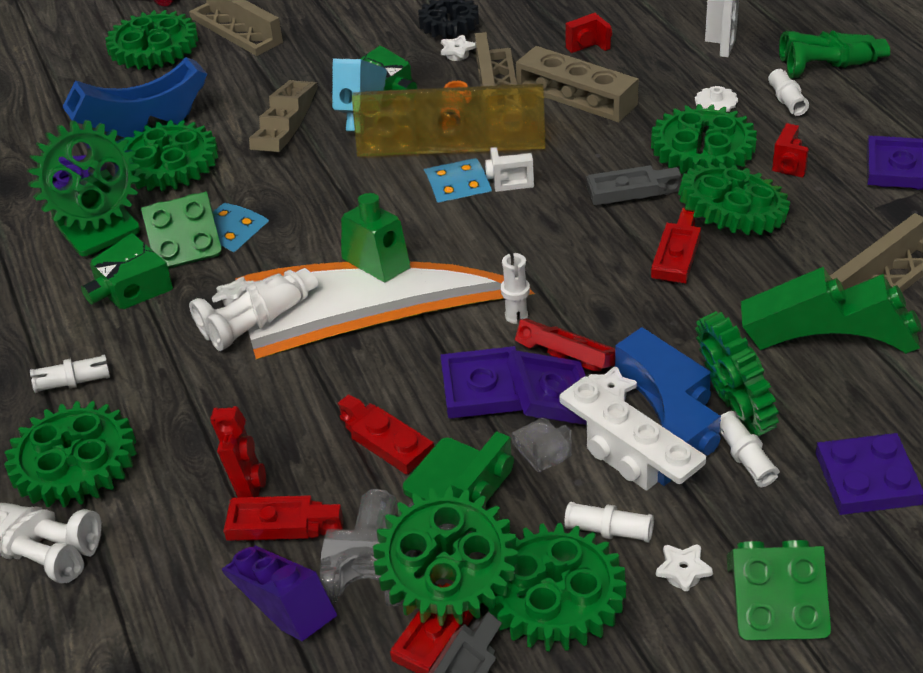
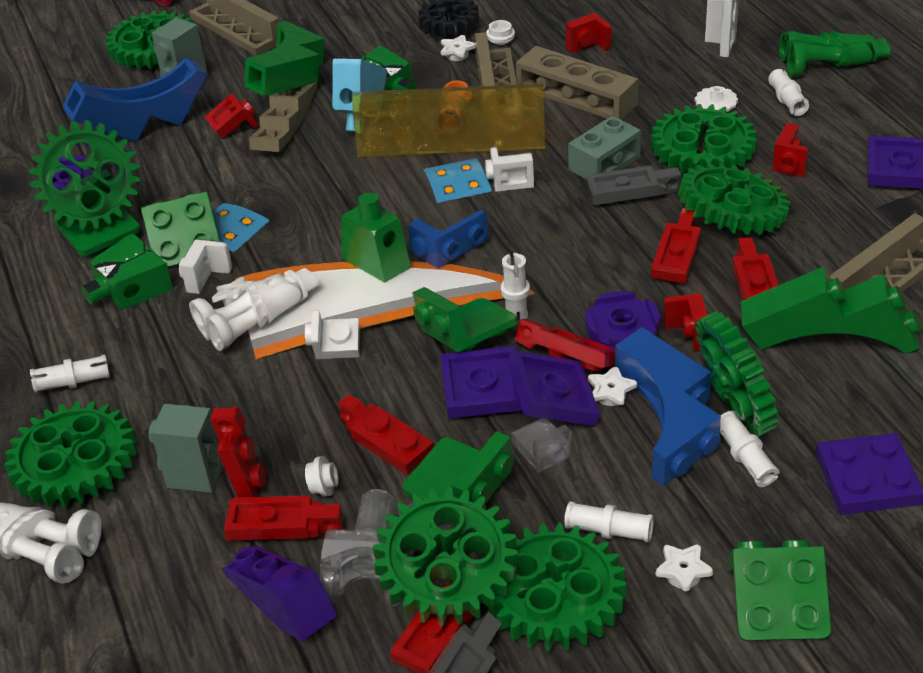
green gear [123,120,218,191] -> none
white bracket [559,377,706,491] -> none
none -> sand green brick [149,404,223,493]
none -> sand green brick [151,17,208,77]
none -> white bracket [179,240,233,294]
none -> red bracket [205,93,259,139]
none -> green arch [244,21,325,97]
none -> white bracket [305,310,360,359]
none -> white plate [305,456,339,497]
none -> blue bracket [408,210,489,269]
none -> green bracket [412,287,518,352]
none -> white plate [486,20,515,45]
none -> sand green brick [568,116,641,180]
none -> dark purple plate [585,291,660,348]
none -> red bracket [664,293,707,352]
none -> red hinge [732,237,779,301]

